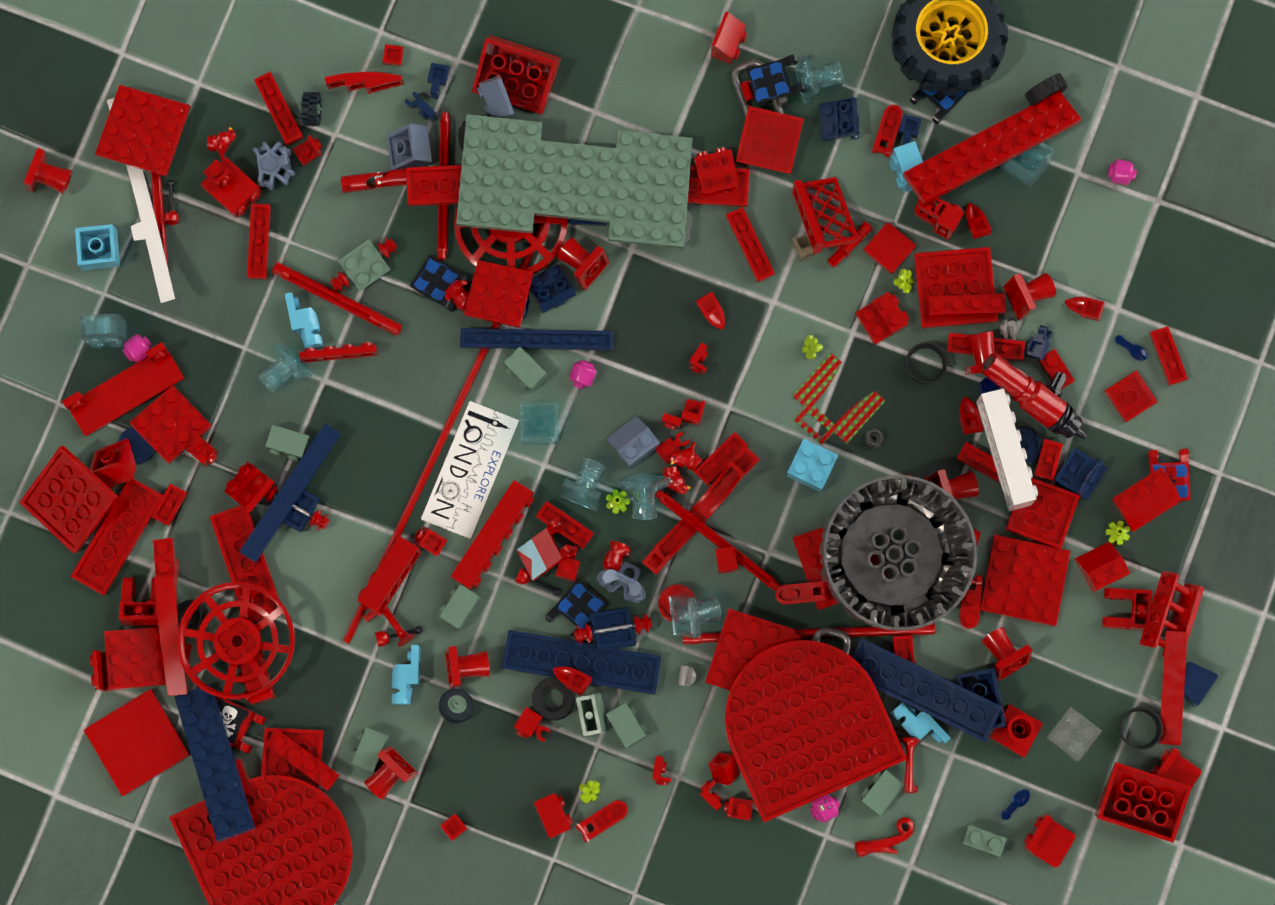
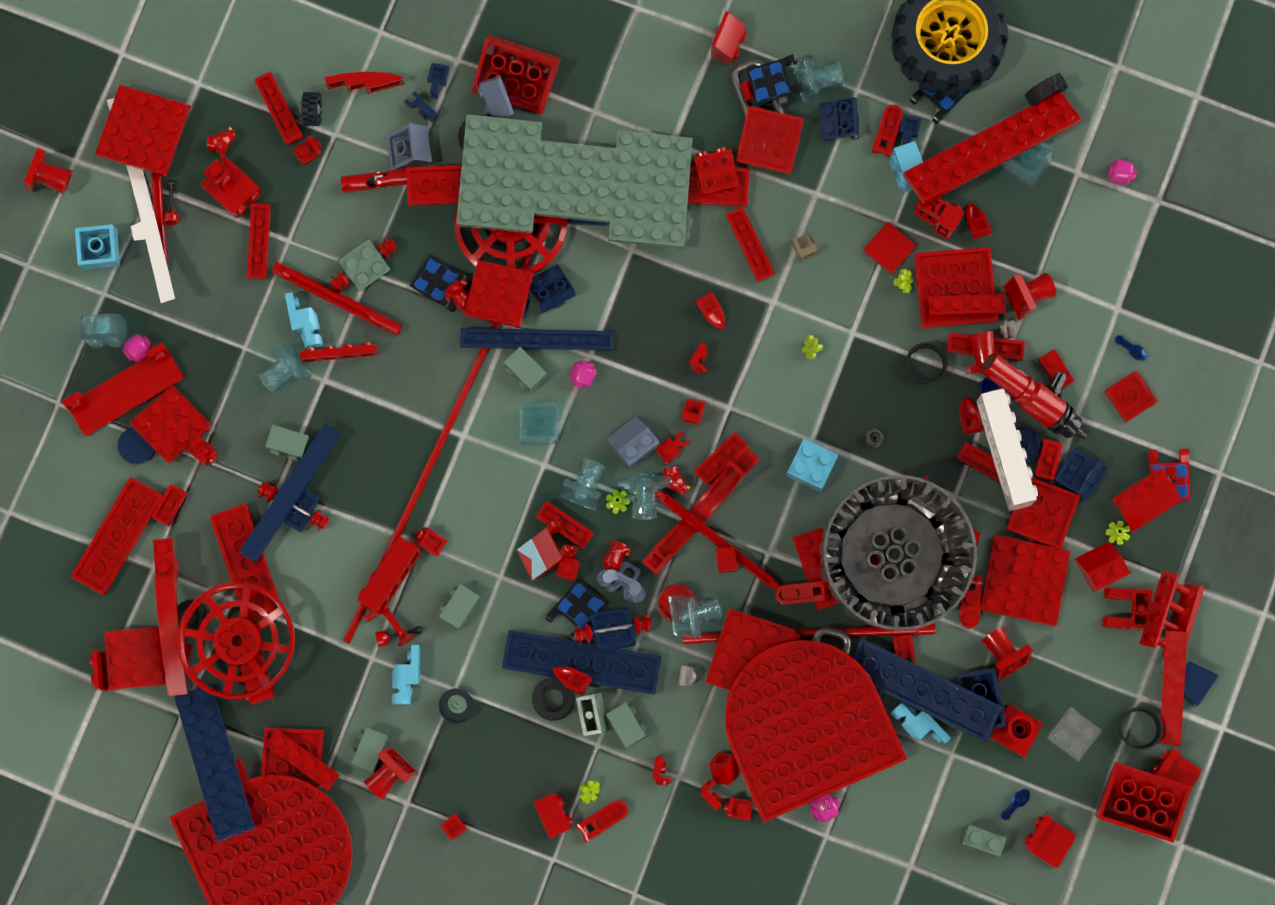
red plate [19,445,119,554] -> none
red tile [84,689,191,797] -> none
red slope [90,439,136,489] -> none
red brick [119,577,159,626] -> none
flag [217,697,266,753] -> none
red plate [224,461,275,512] -> none
sand blue piece [253,141,295,191] -> none
red plate [382,44,404,67] -> none
white sticker [421,401,519,539] -> none
red piece [437,112,451,260] -> none
red plant [445,646,490,689] -> none
red brick [450,480,535,591] -> none
red brick [514,707,551,742] -> none
hinge [515,568,560,596] -> none
red plant [557,238,610,291] -> none
red plate [661,413,682,430] -> none
red animal [669,441,703,472] -> none
red fence [792,177,859,254] -> none
piece [792,353,886,445] -> none
red axle [827,221,873,268] -> none
red plant [854,817,914,858] -> none
red plate [855,292,909,346] -> none
sand green brick [860,770,904,816] -> none
red piece [900,737,921,794] -> none
red plant [928,469,979,500] -> none
dark blue plate [1024,325,1053,361] -> none
red plate [1065,297,1105,321] -> none
red plate [1149,326,1188,386] -> none

